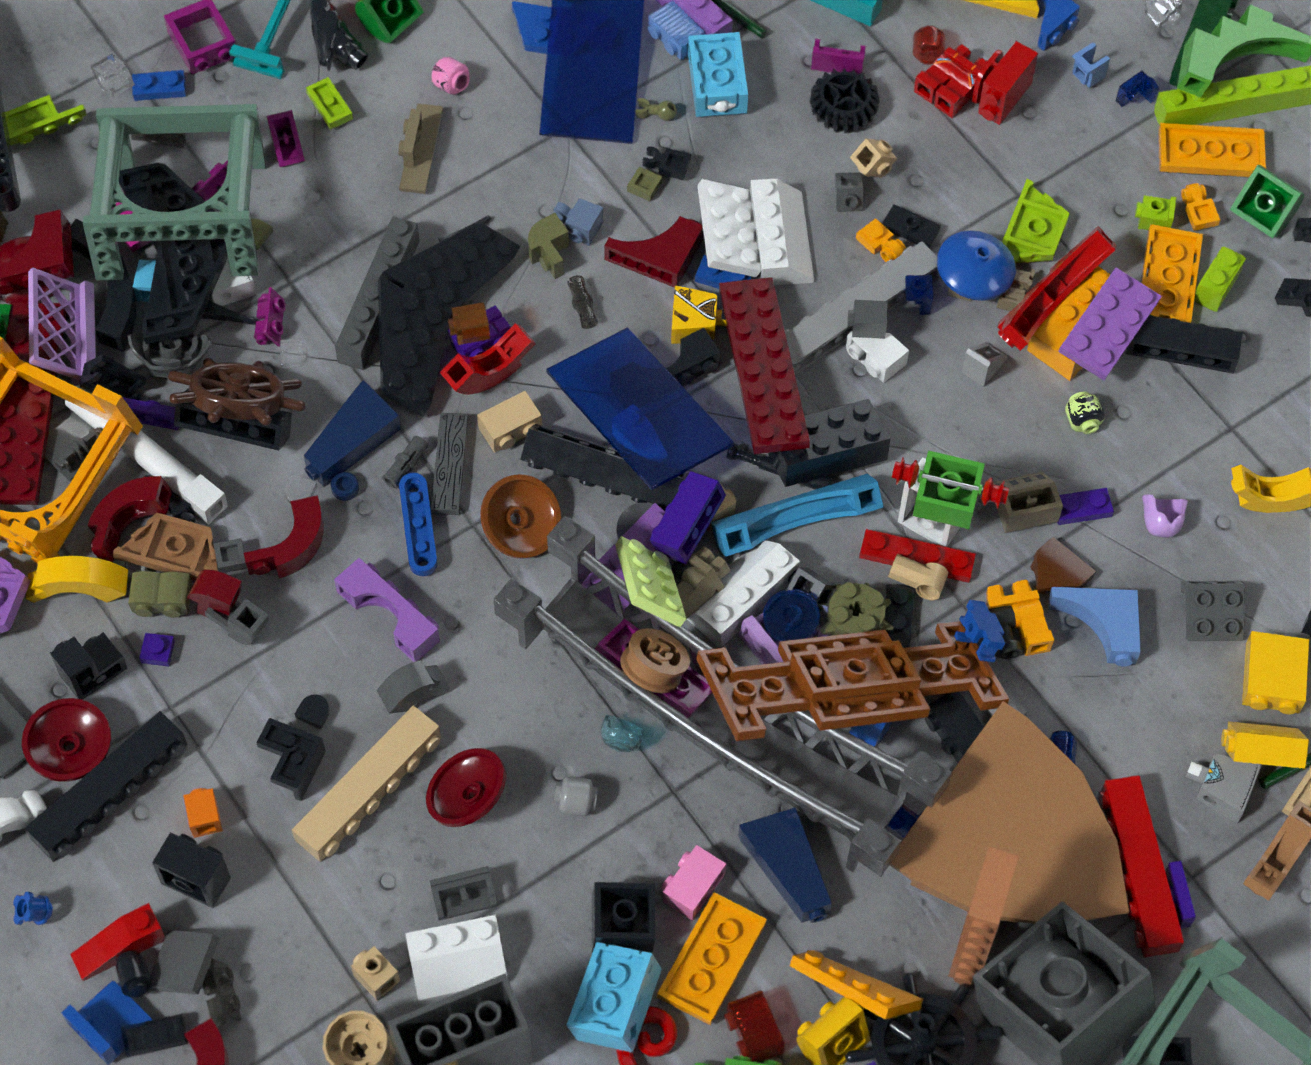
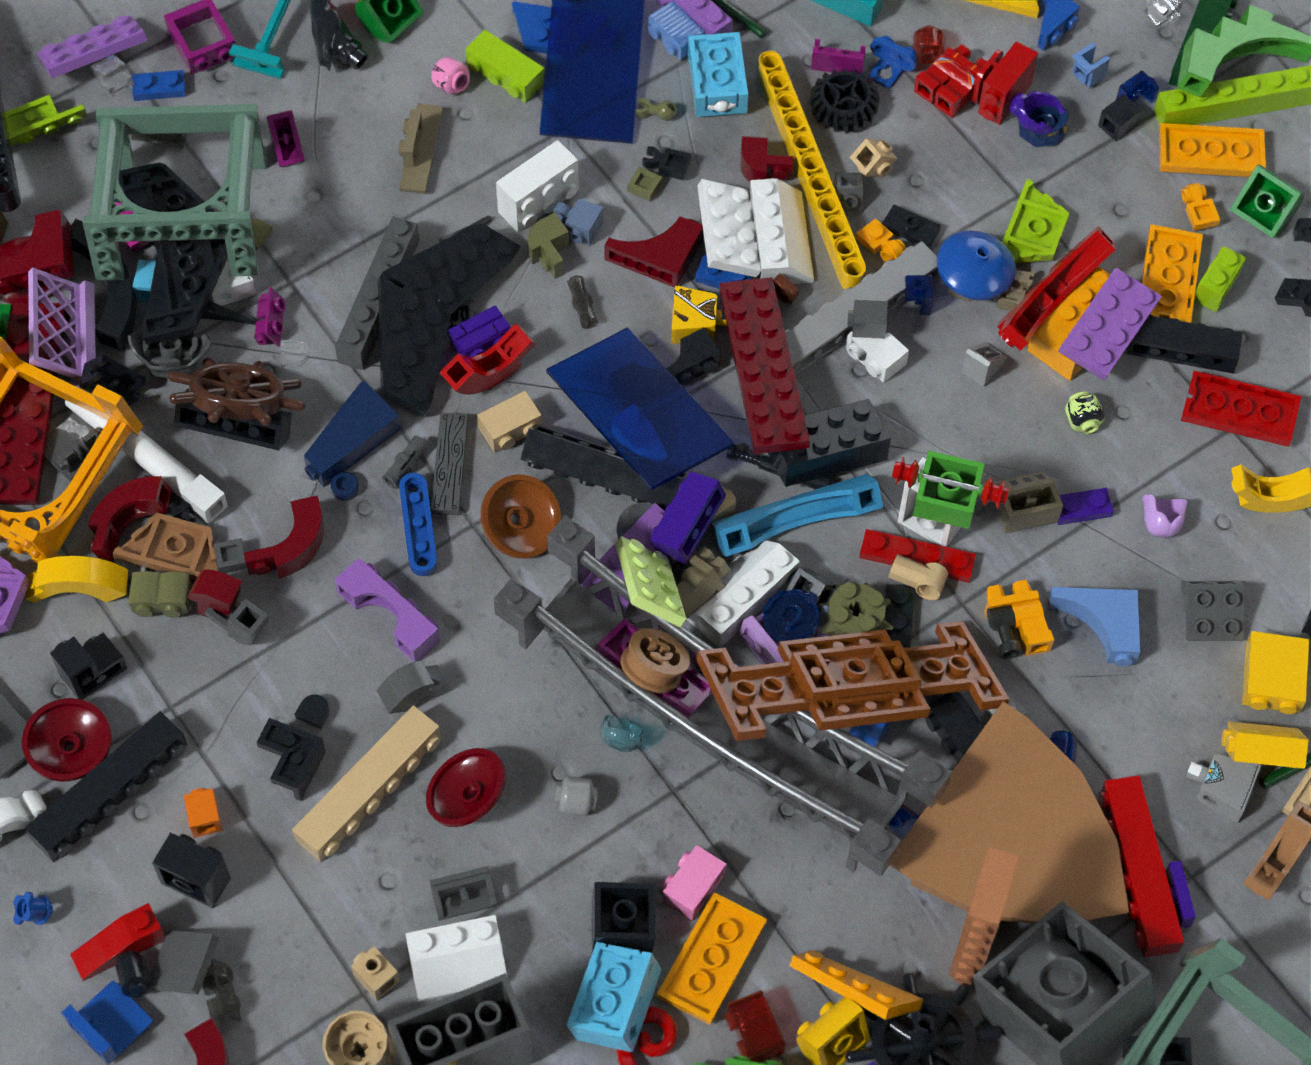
black tile [121,1014,188,1058] -> none
dark purple plate [123,397,179,430] -> none
dark purple plate [139,633,175,667] -> none
magenta hinge [192,160,228,202] -> none
lime plate [305,77,353,130] -> none
clear orange brick [448,302,490,345] -> none
dark blue slope [738,808,832,923] -> none
blue piece [954,600,1005,663] -> none
reddish brown slope [1030,537,1097,594] -> none
lime brick [1134,195,1176,230] -> none
none -> medium lavender plate [36,15,148,79]
none -> lime brick [465,29,545,103]
none -> white brick [496,140,579,232]
none -> dark red brick [740,136,793,182]
none -> yellow beam [758,51,866,289]
none -> copper tile [773,273,799,304]
none -> blue bracket [868,36,918,89]
none -> piece [1010,91,1069,147]
none -> black brick [1098,94,1142,142]
none -> red piece [1181,371,1302,447]

